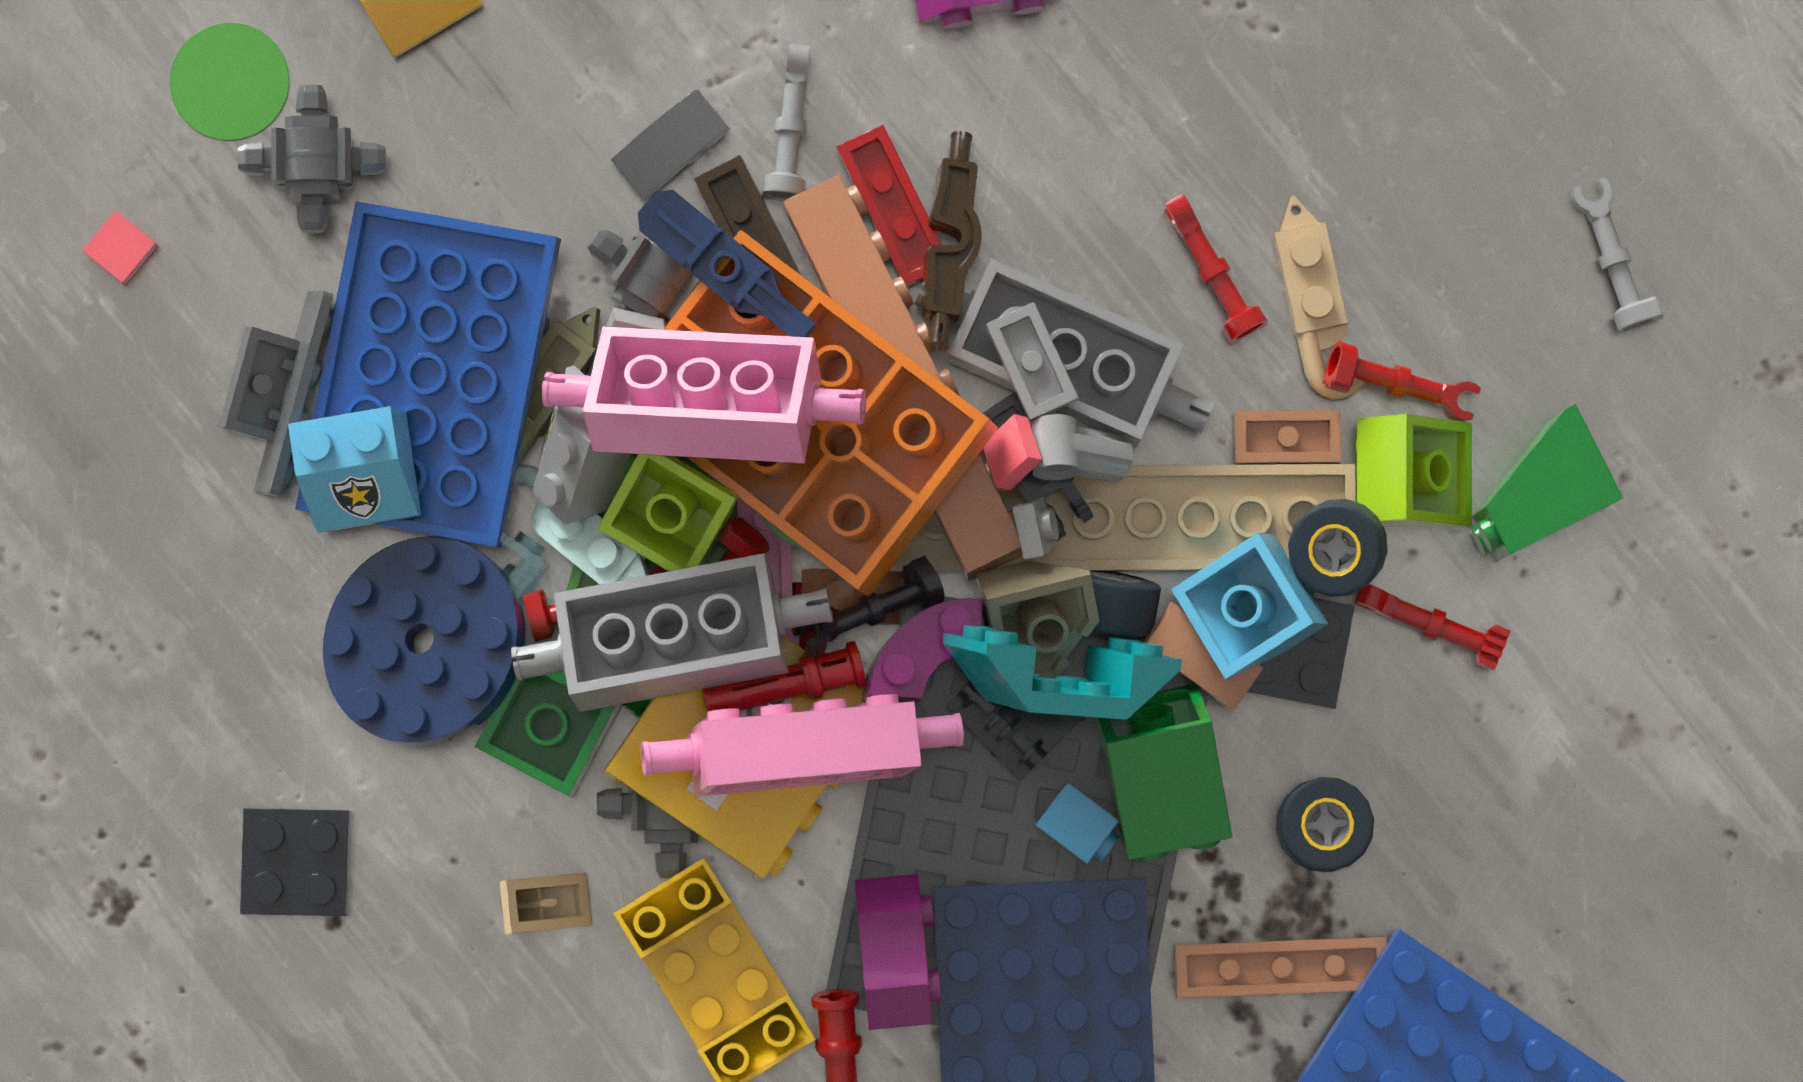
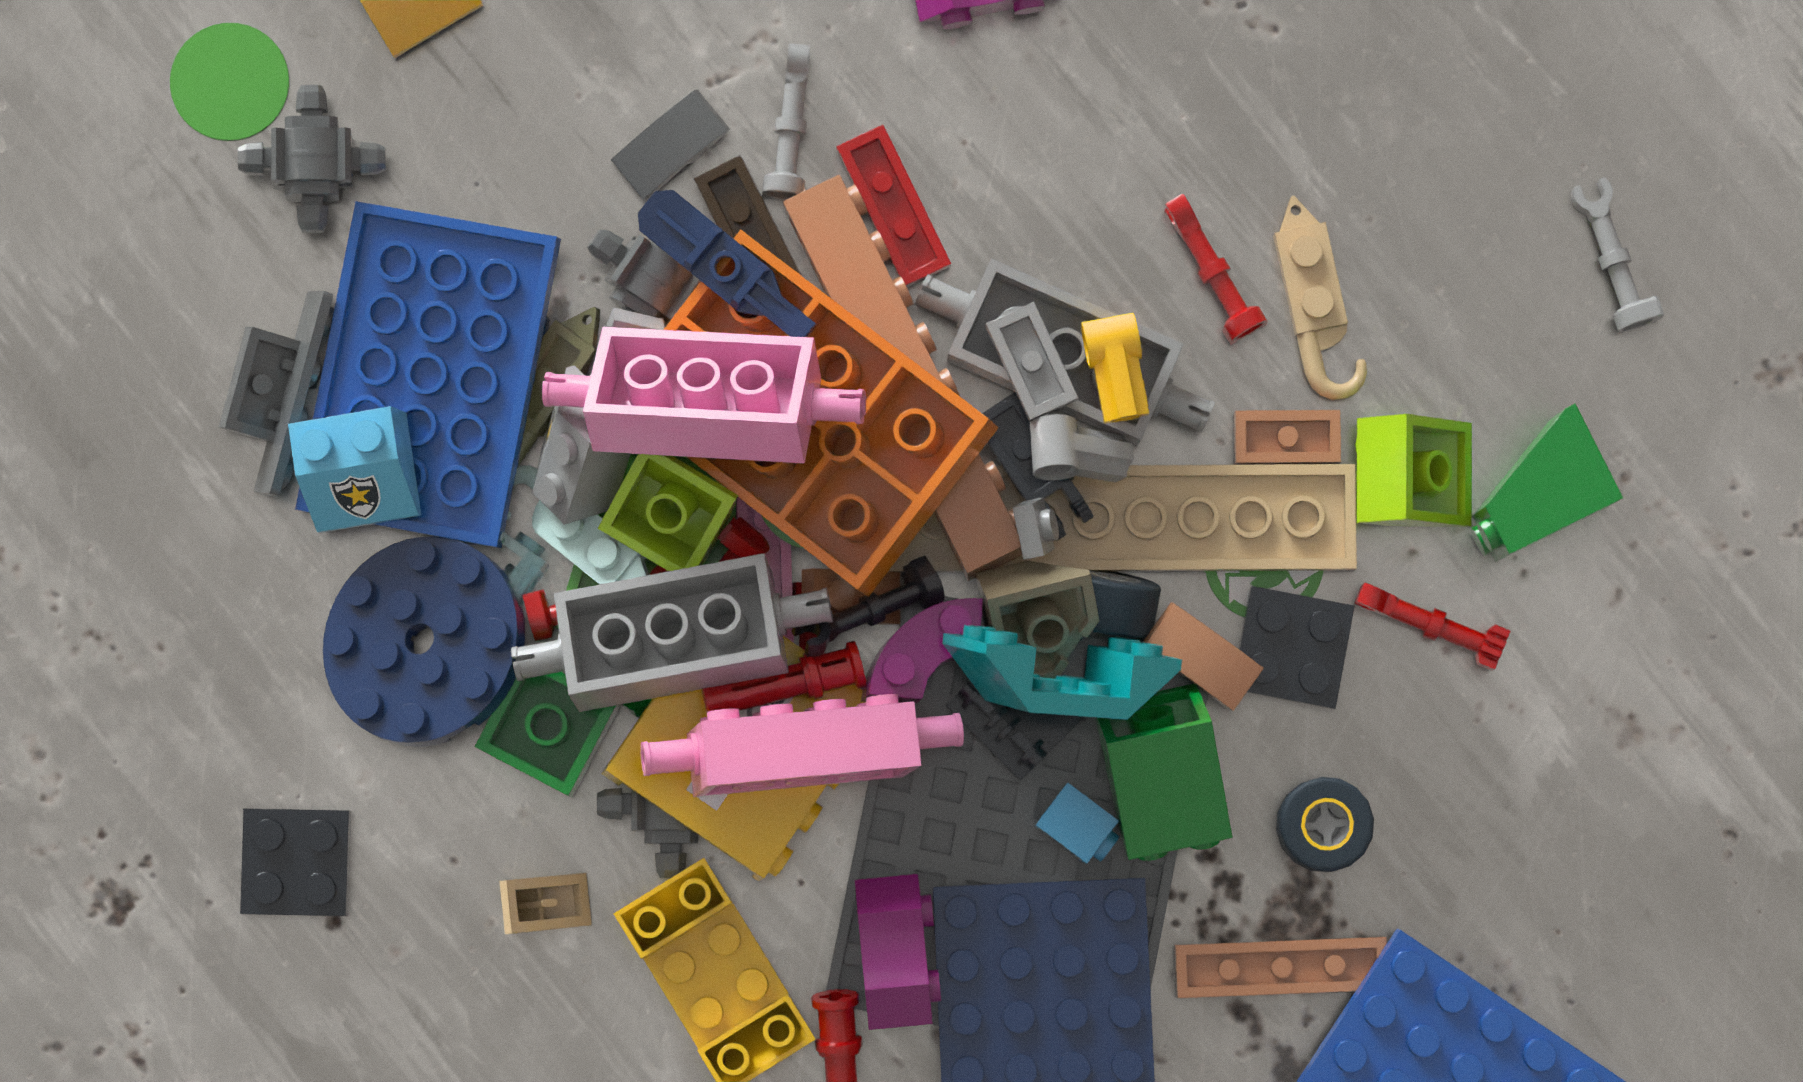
coral tile [82,210,158,285] -> none
dark brown piece [922,130,982,351] -> none
coral tile [983,414,1042,490] -> none
medium azure slope [1171,532,1329,680] -> none
black wheel [1288,499,1388,597] -> none
red piece [1322,341,1481,421] -> none
none -> yellow piece [1081,313,1149,424]

